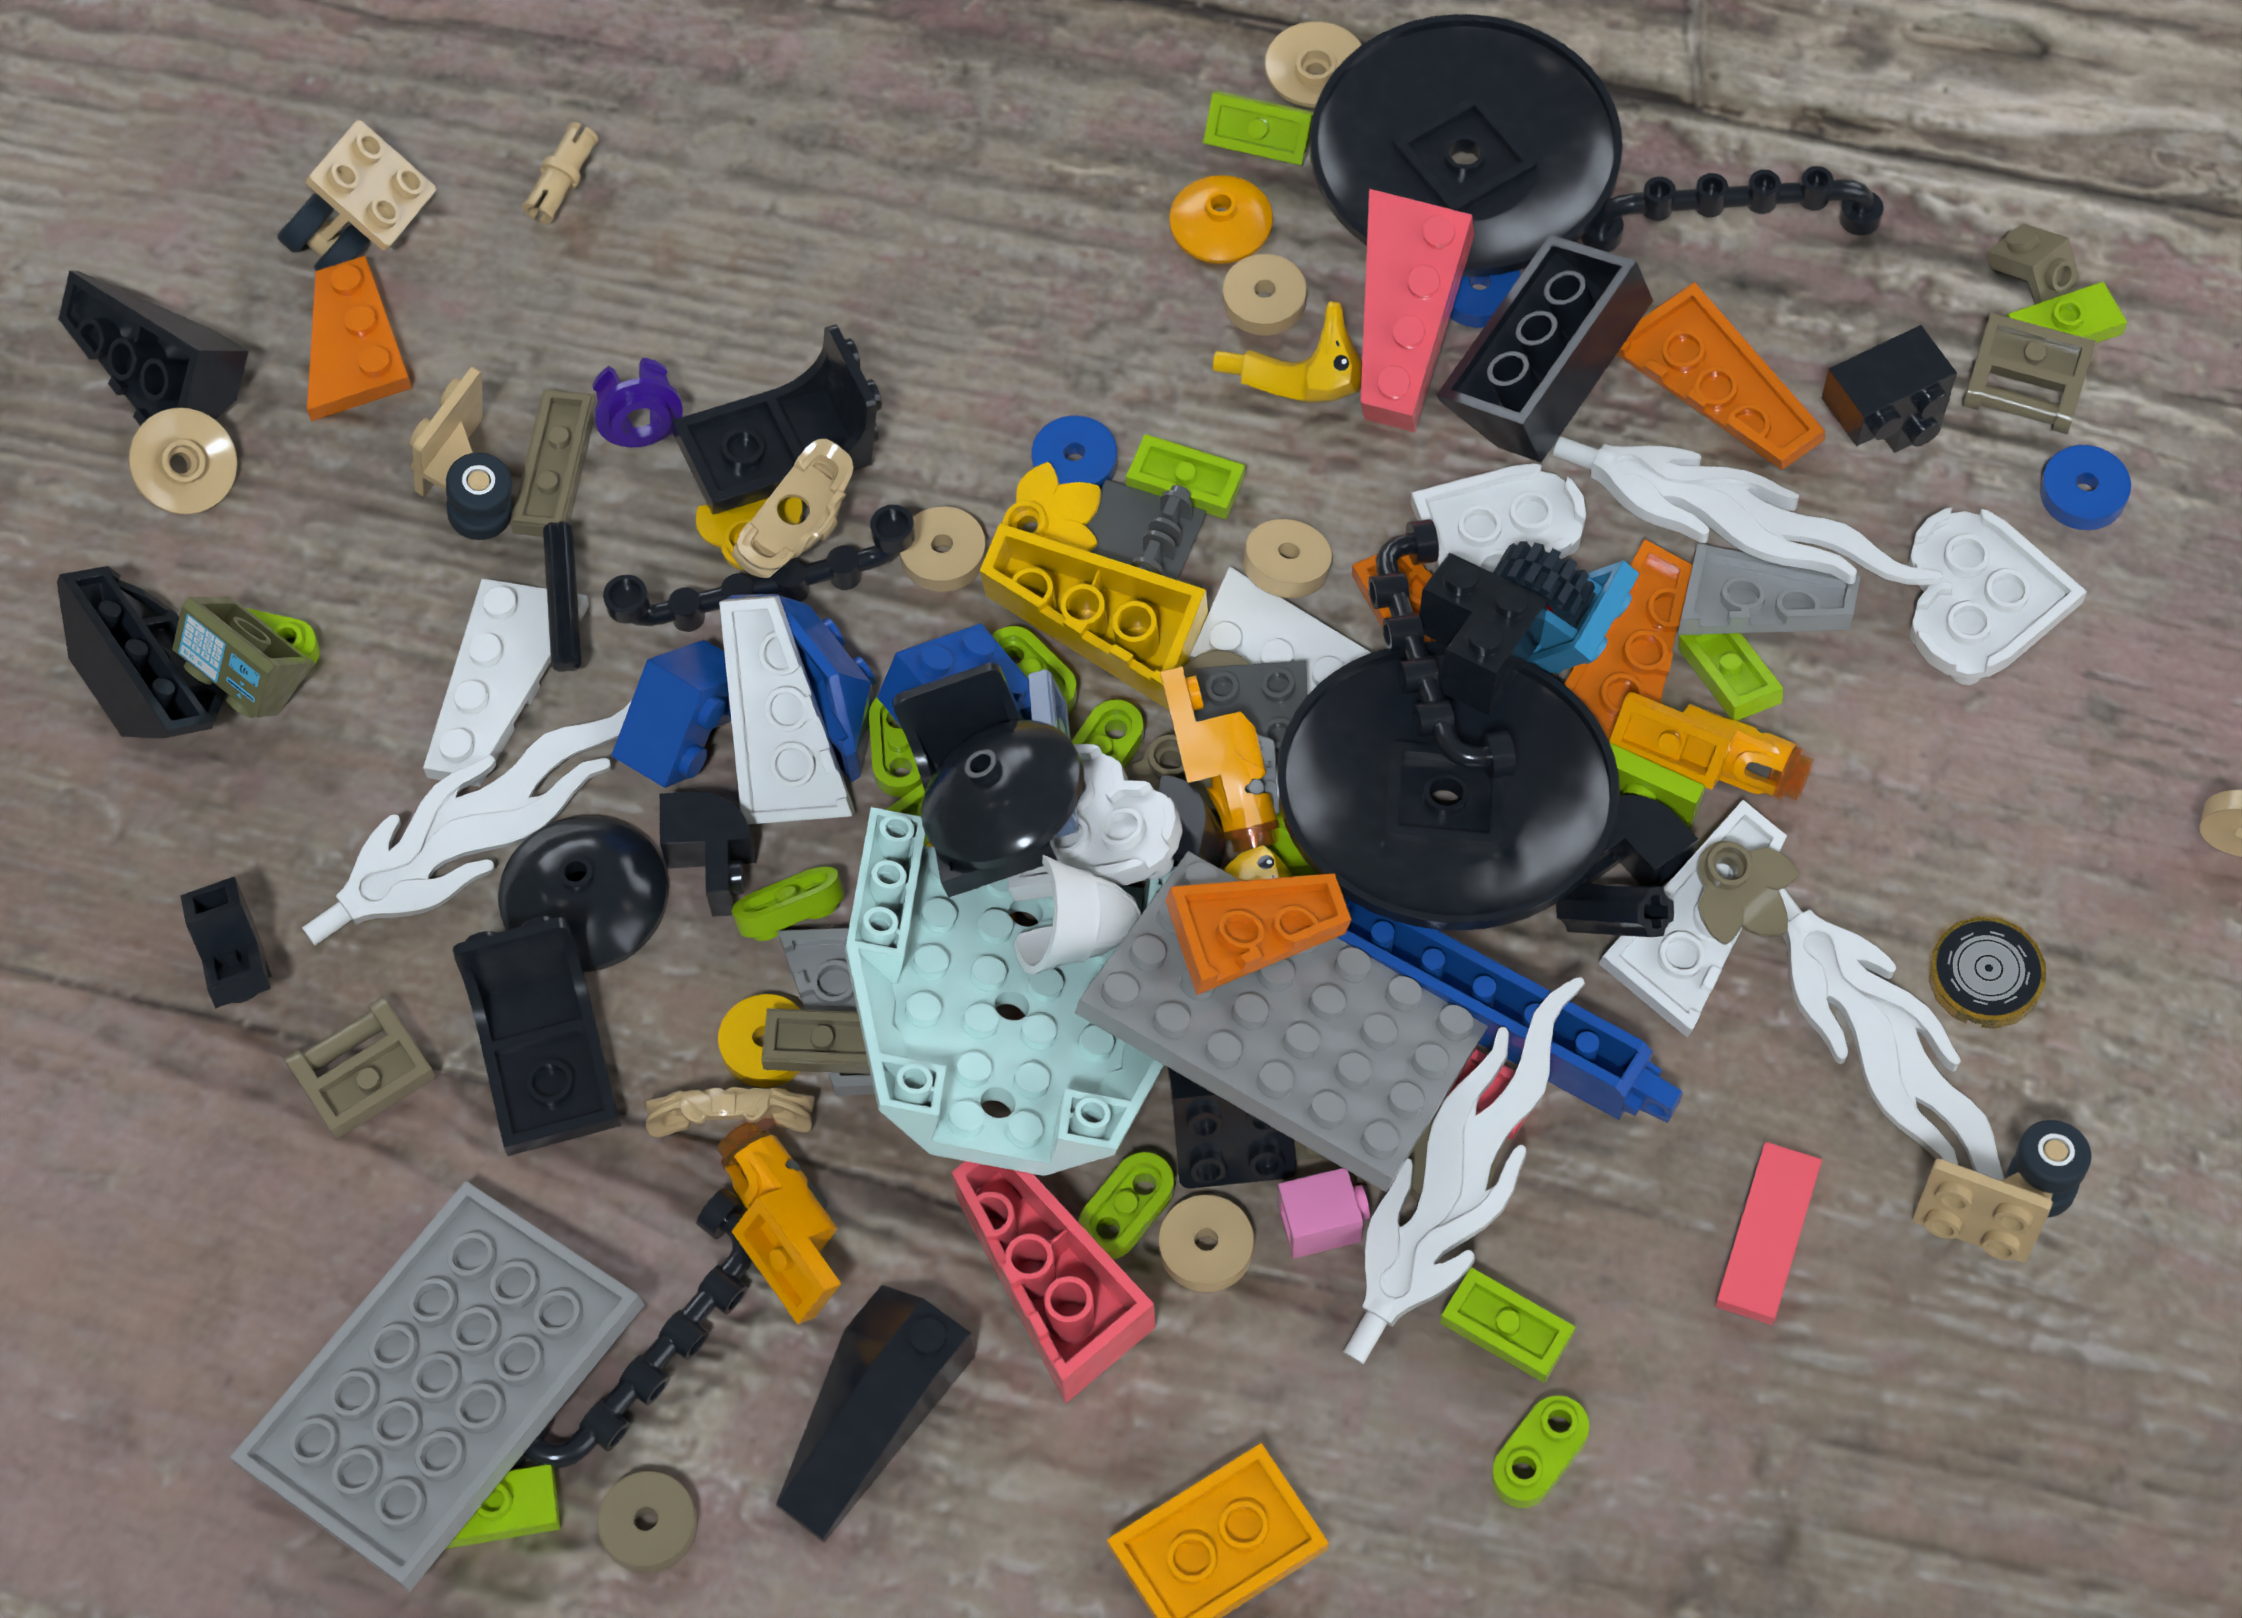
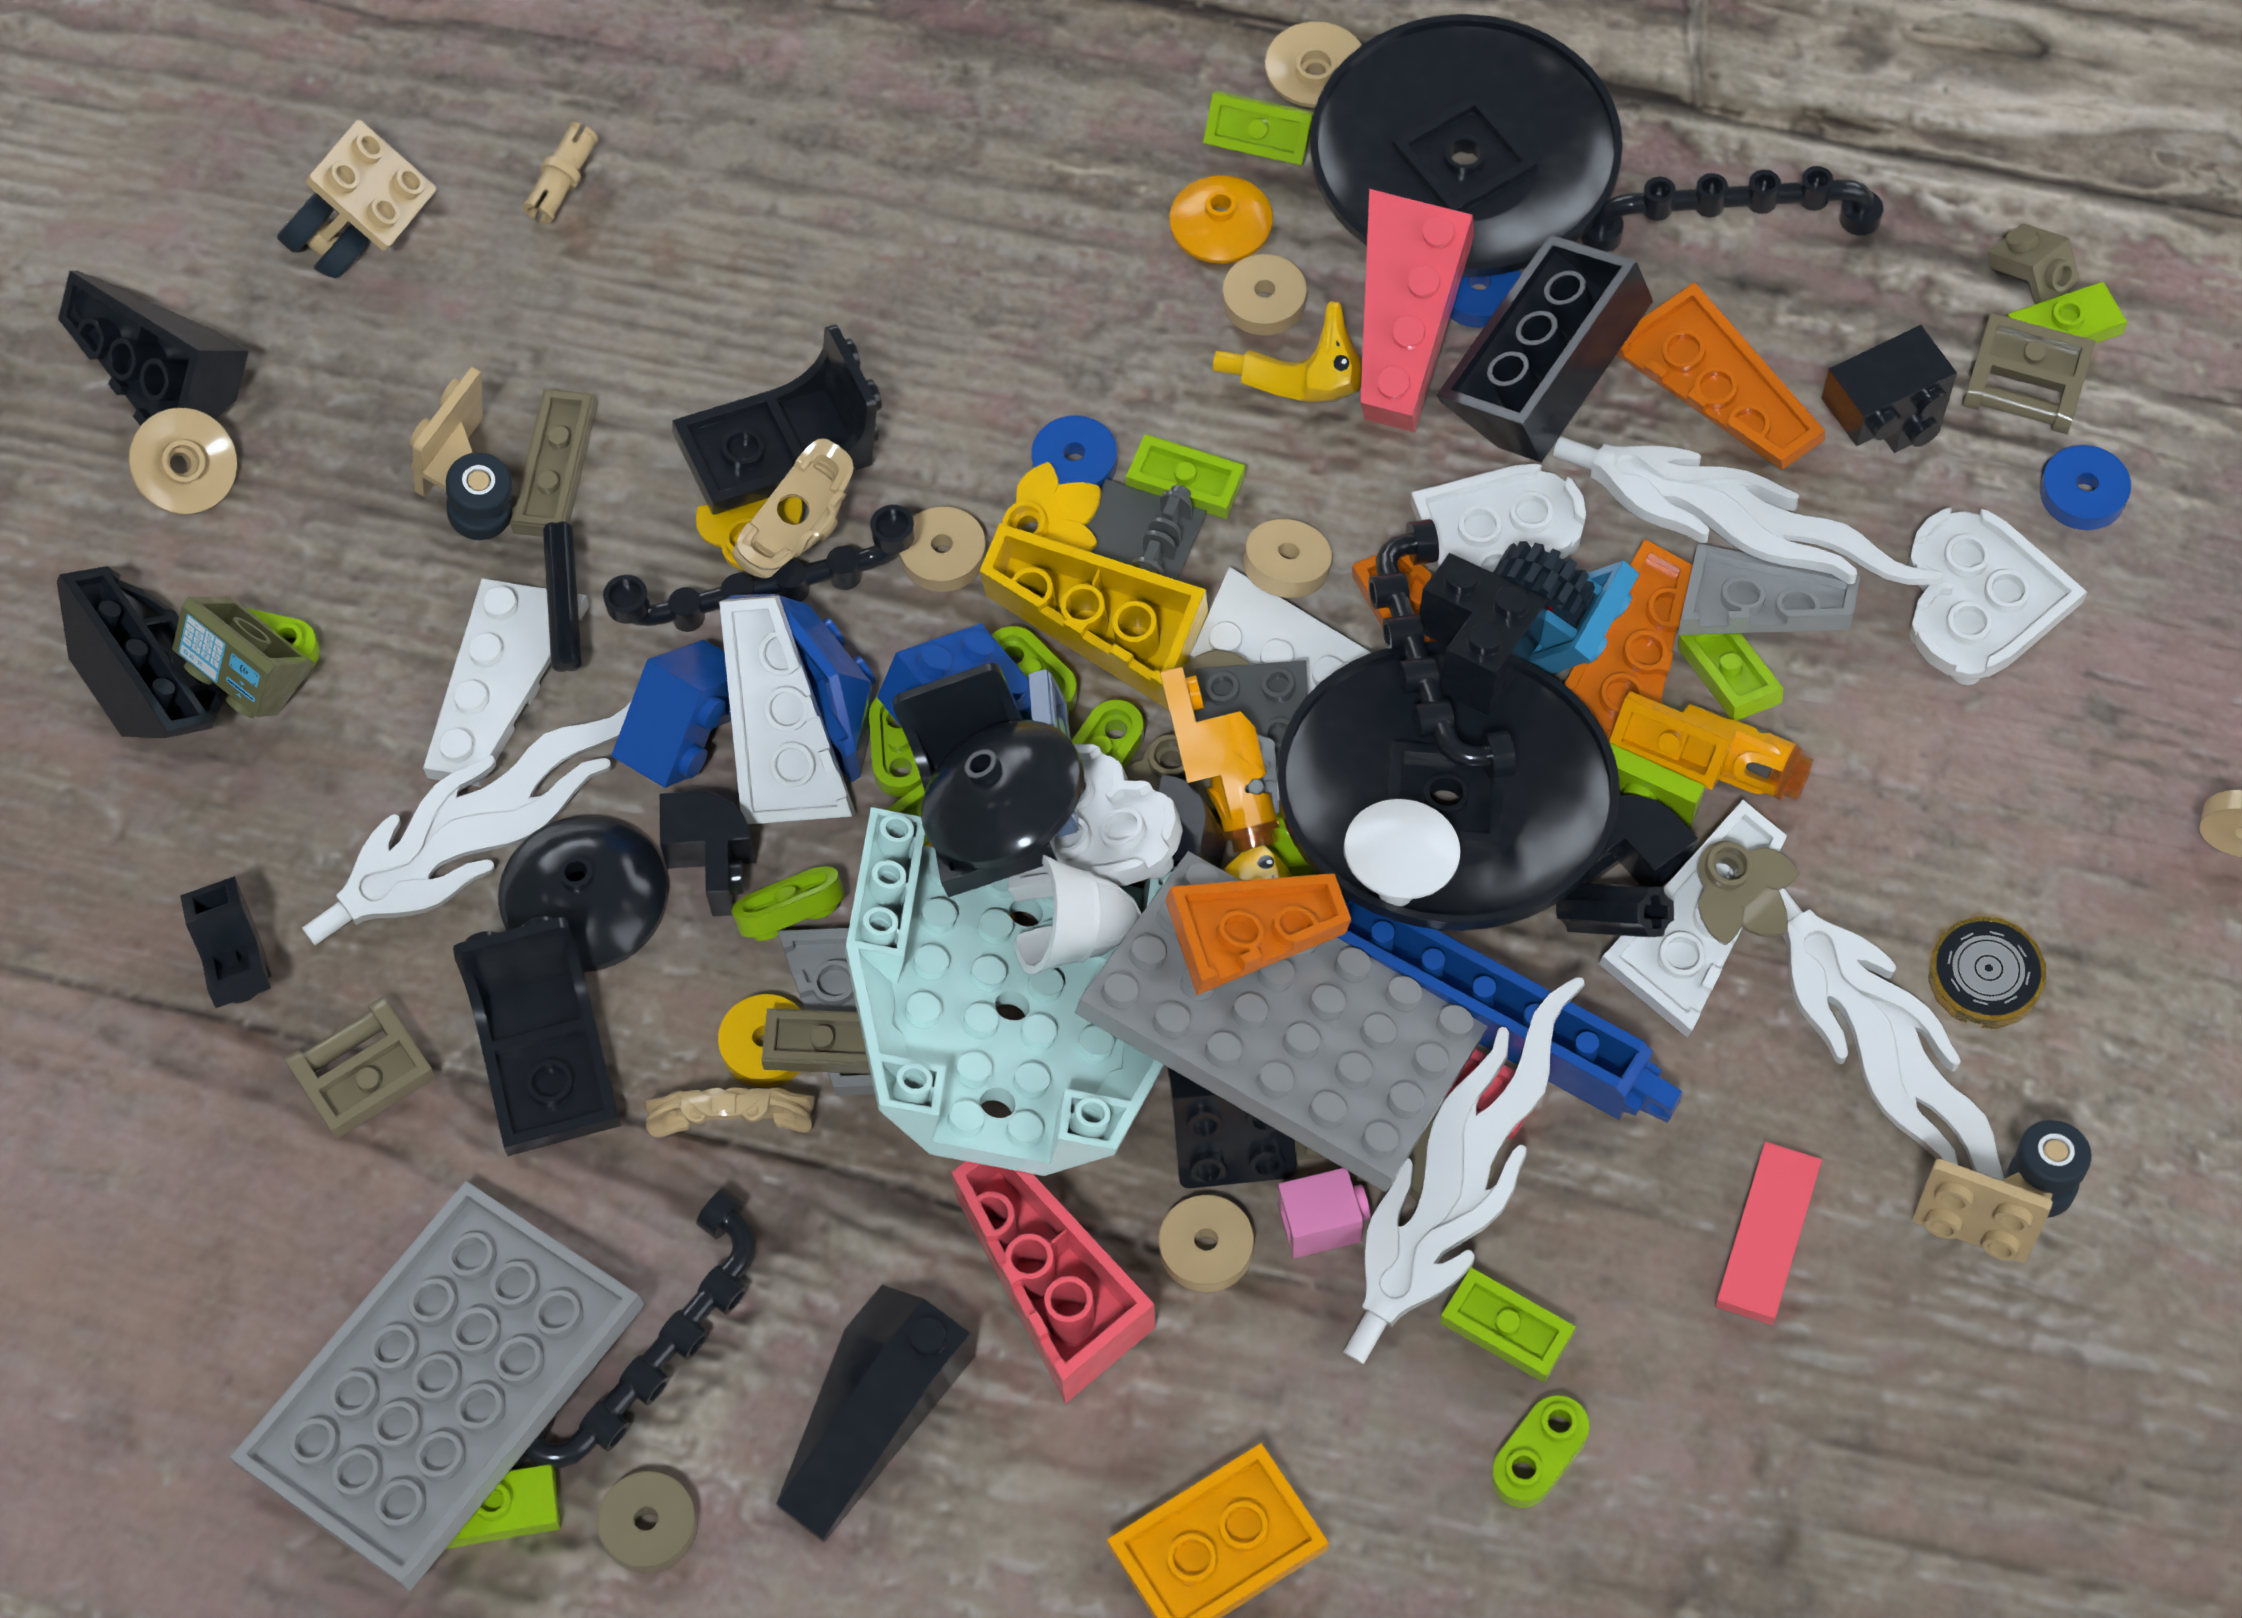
orange wing [307,255,412,421] -> none
dark purple piece [593,358,683,448] -> none
light orange plate [717,1122,841,1325] -> none
lime plate [1078,1152,1174,1260] -> none
none -> white dish [1343,799,1460,906]

